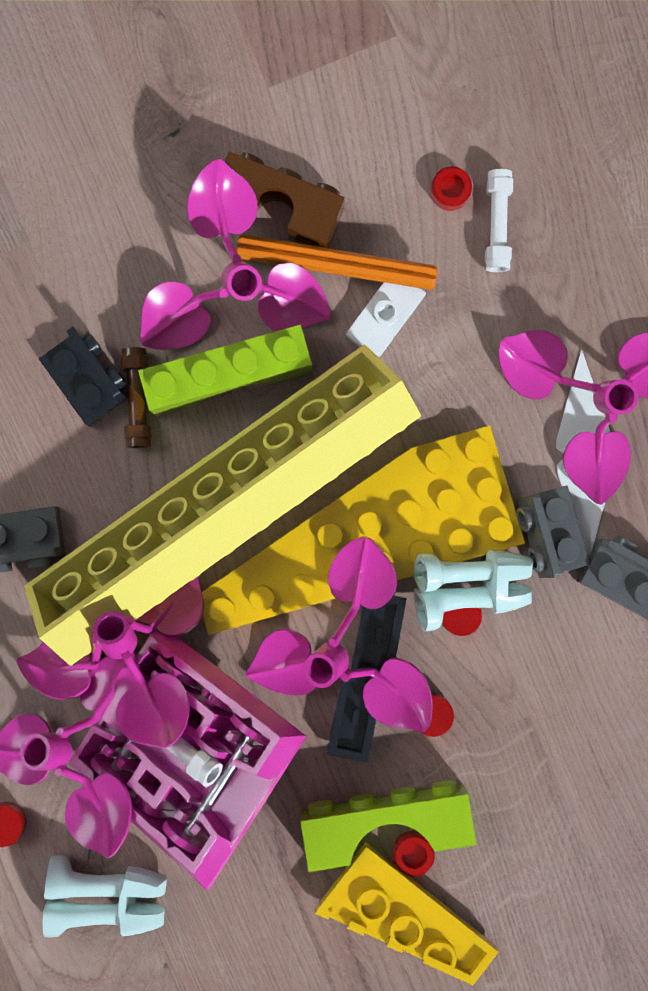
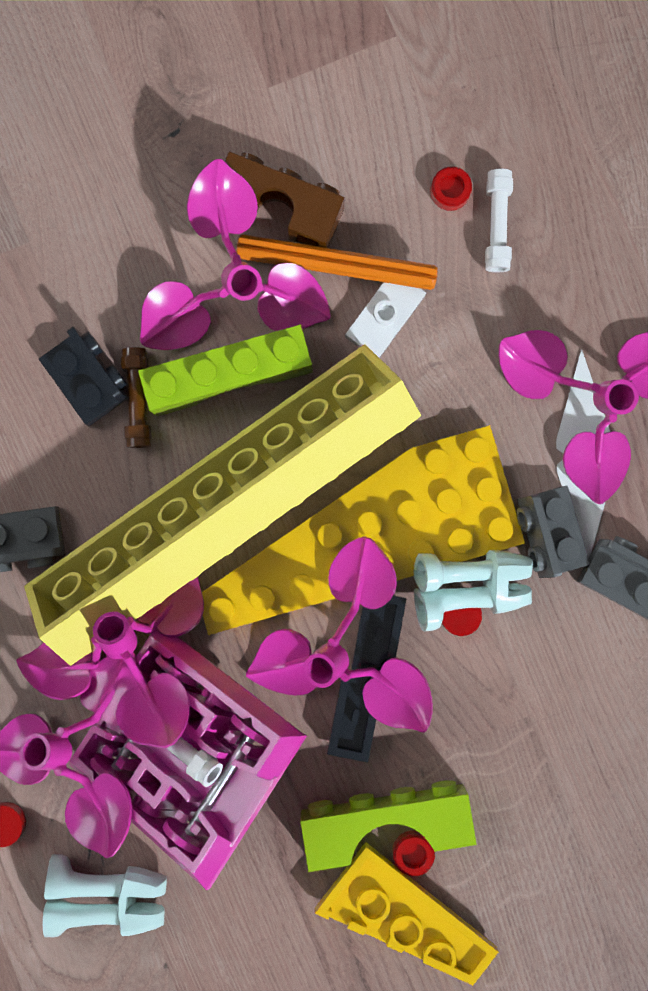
red tile [421,693,454,737] -> none

